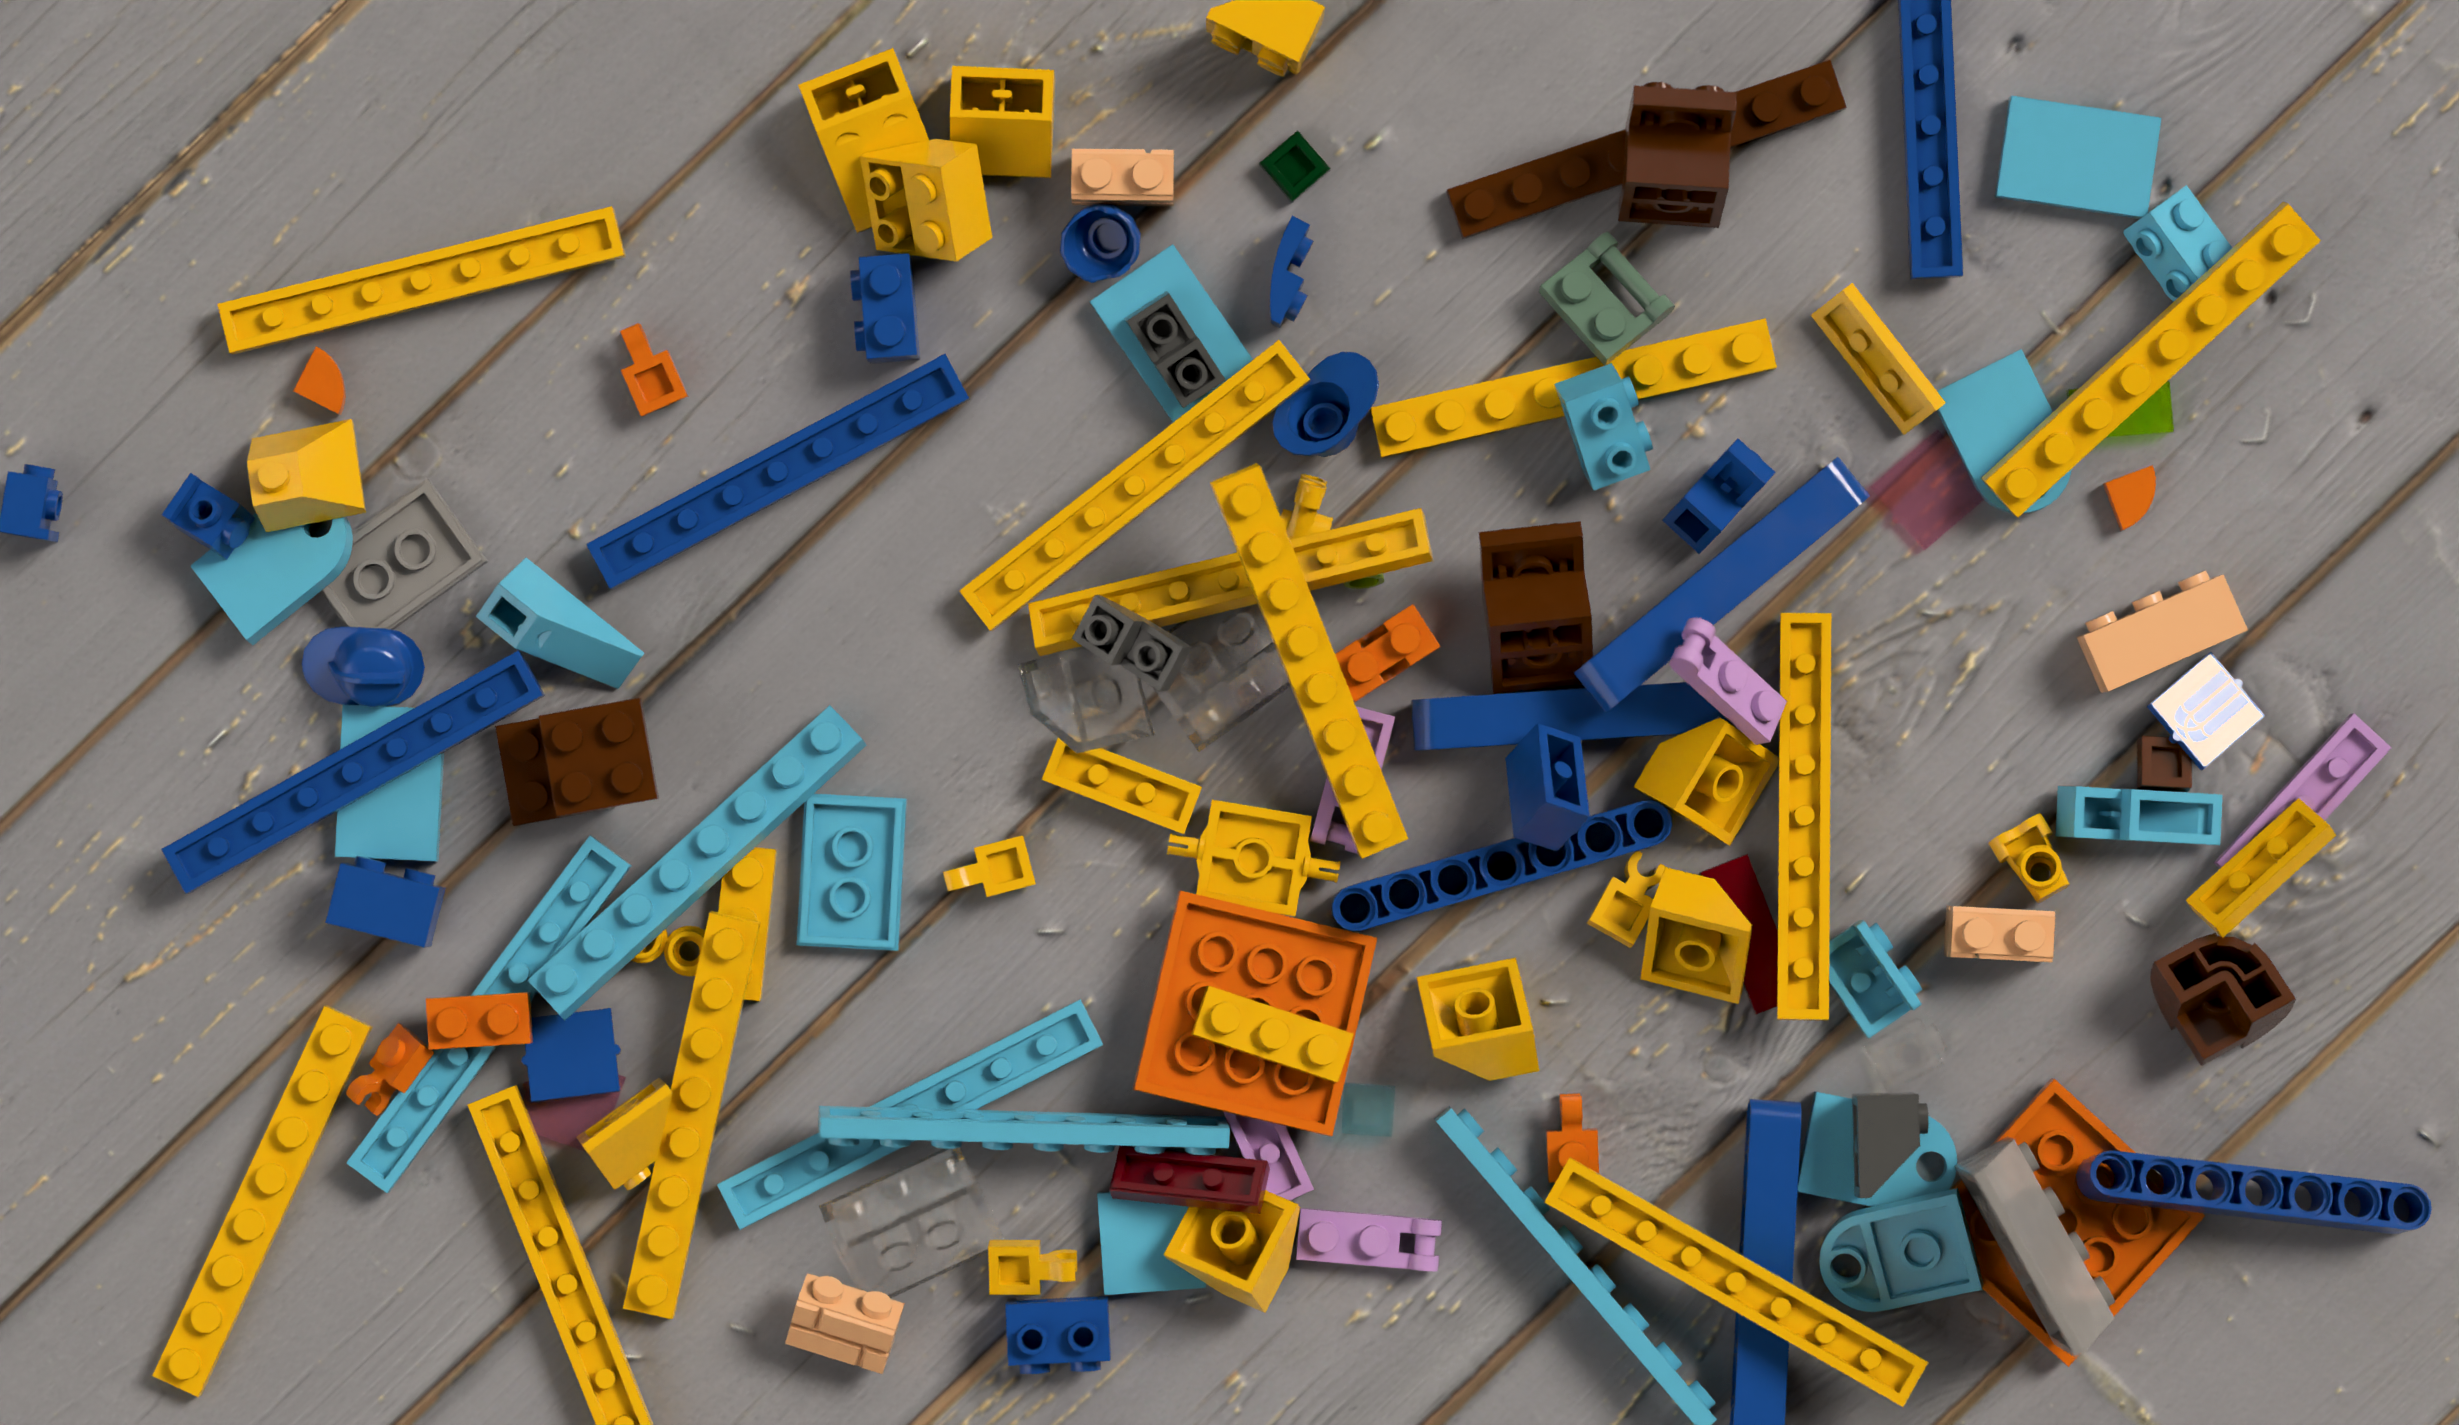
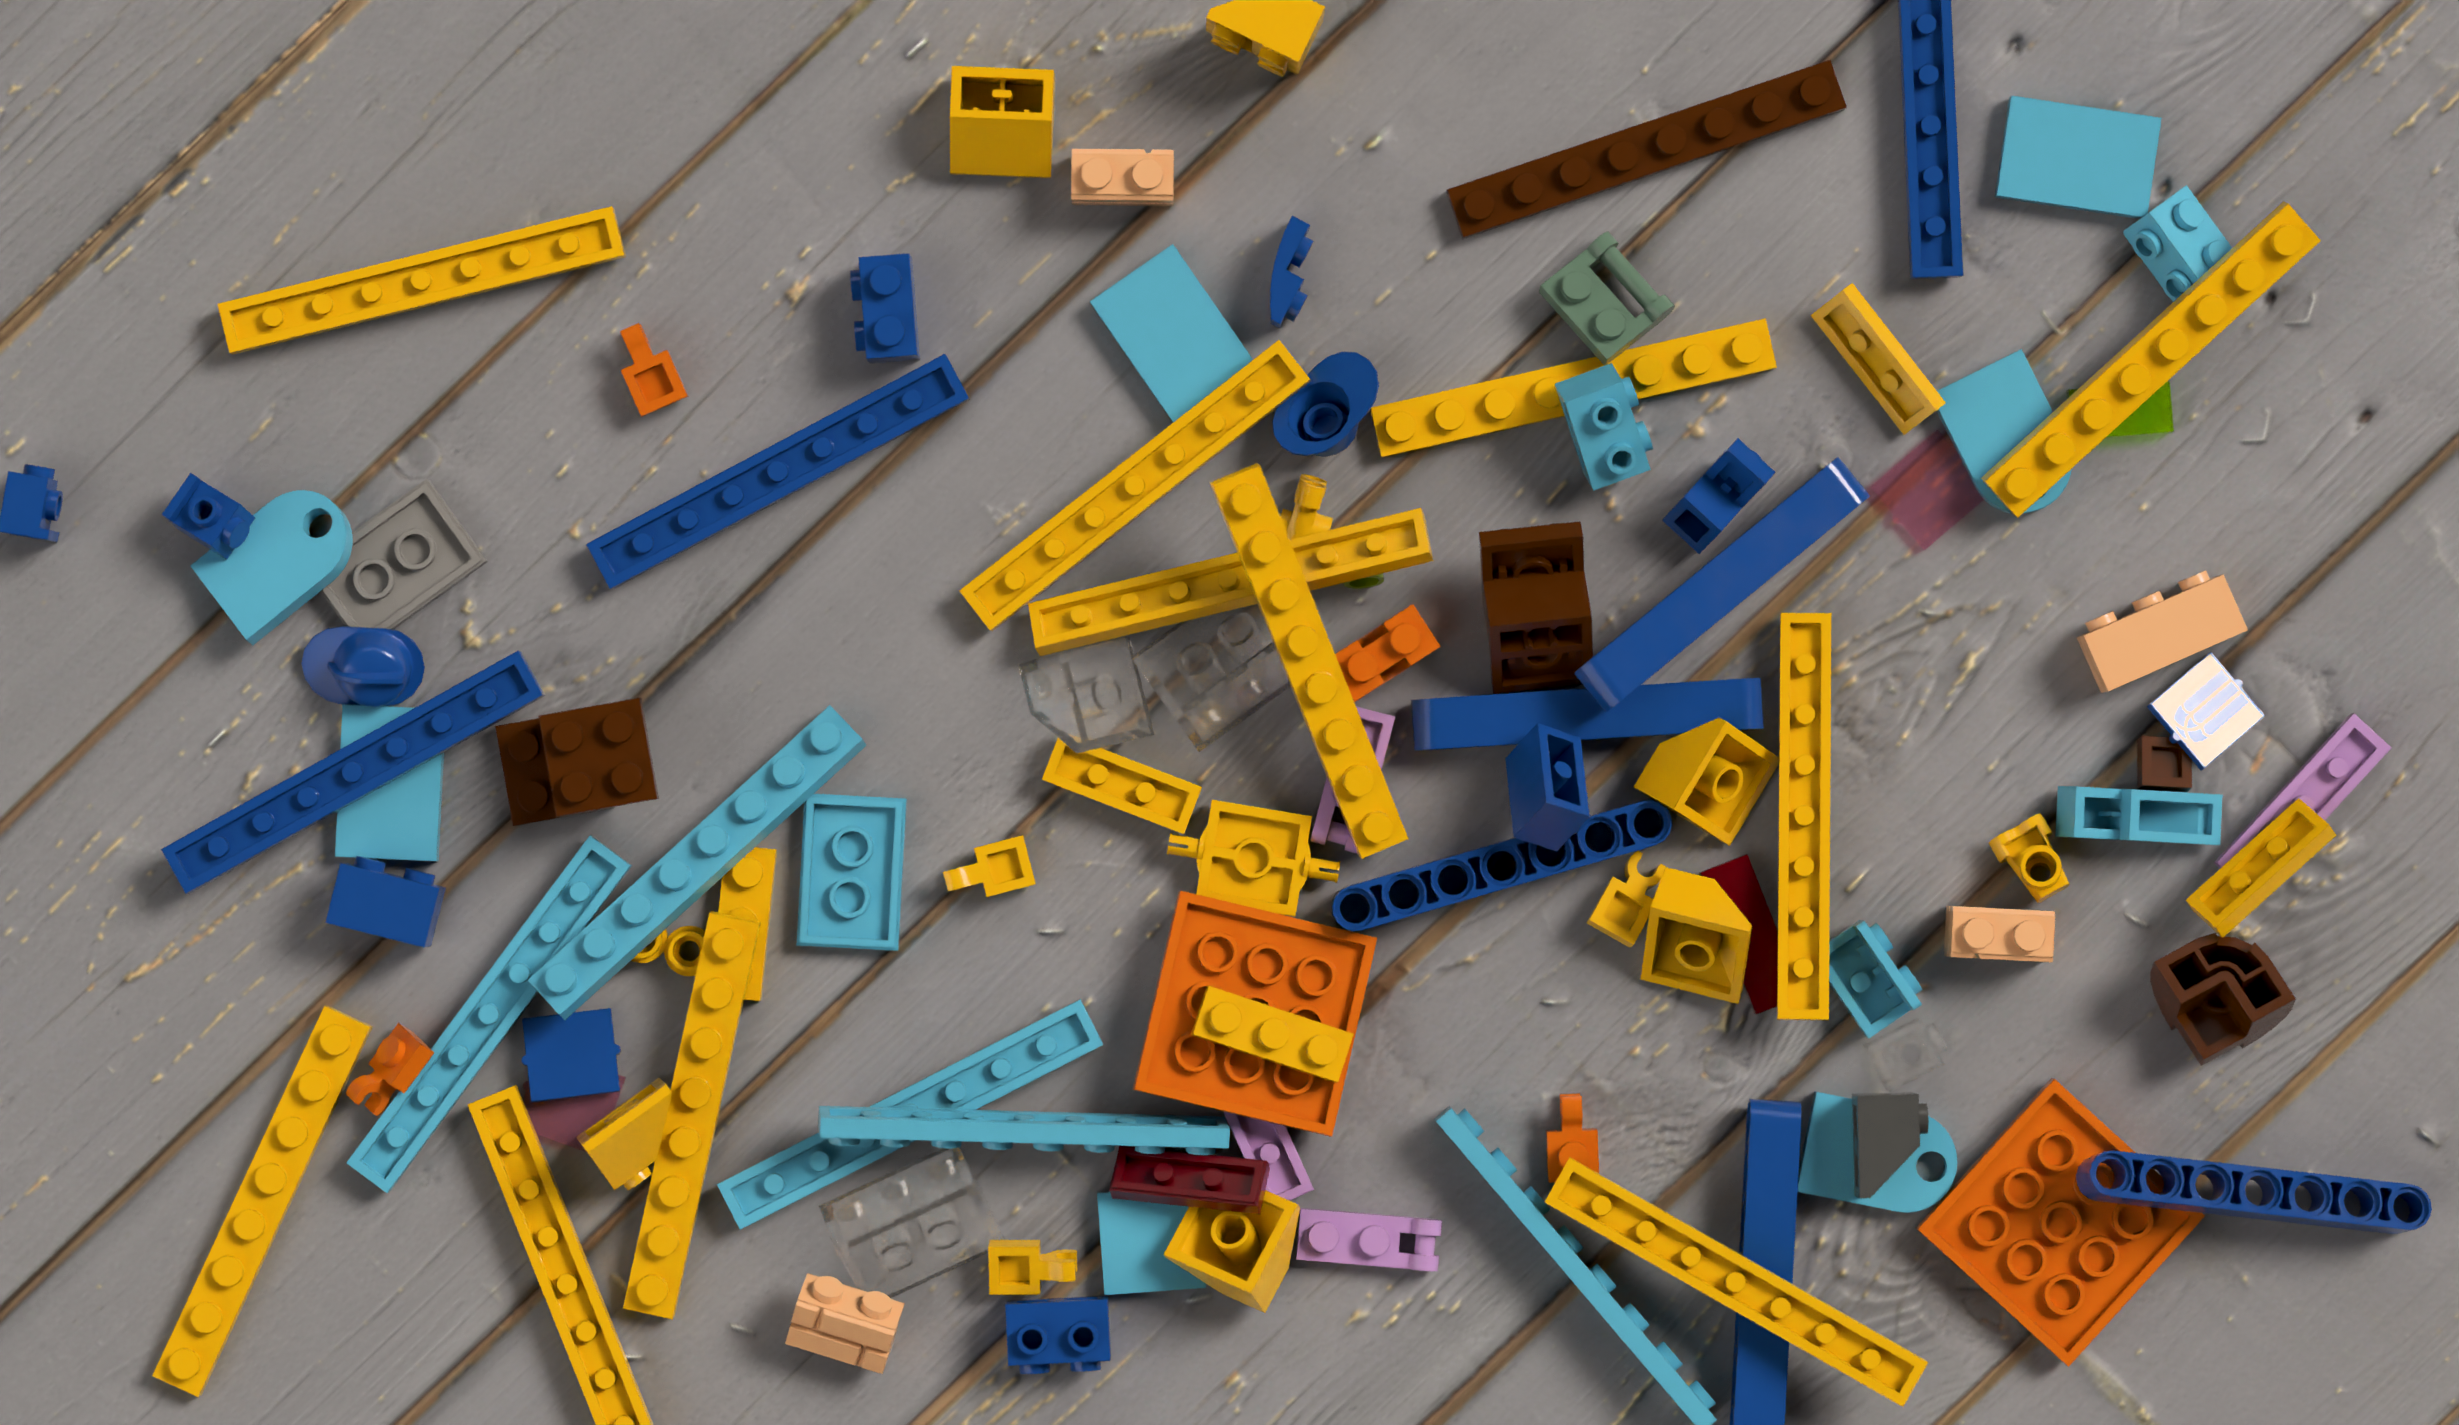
yellow slope [247,419,366,532] -> none
orange tile [293,346,346,415] -> none
orange plate [426,992,533,1050] -> none
medium azure slope [475,558,645,689] -> none
yellow slope [798,48,929,233] -> none
yellow slope [860,139,992,262] -> none
blue hair [1060,204,1141,283] -> none
dark grey slope [1072,595,1192,691] -> none
dark grey slope [1124,291,1226,408] -> none
dark green tile [1259,130,1331,203] -> none
clear light blue tile [1341,1082,1395,1137] -> none
yellow slope [1416,957,1539,1081] -> none
reddish brown bracket [1618,82,1737,228] -> none
lavender plate [1669,617,1787,745] -> none
medium azure tile [1819,1188,1984,1312] -> none
light grey slope [1954,1136,2115,1357] -> none
orange tile [2103,465,2156,531] -> none

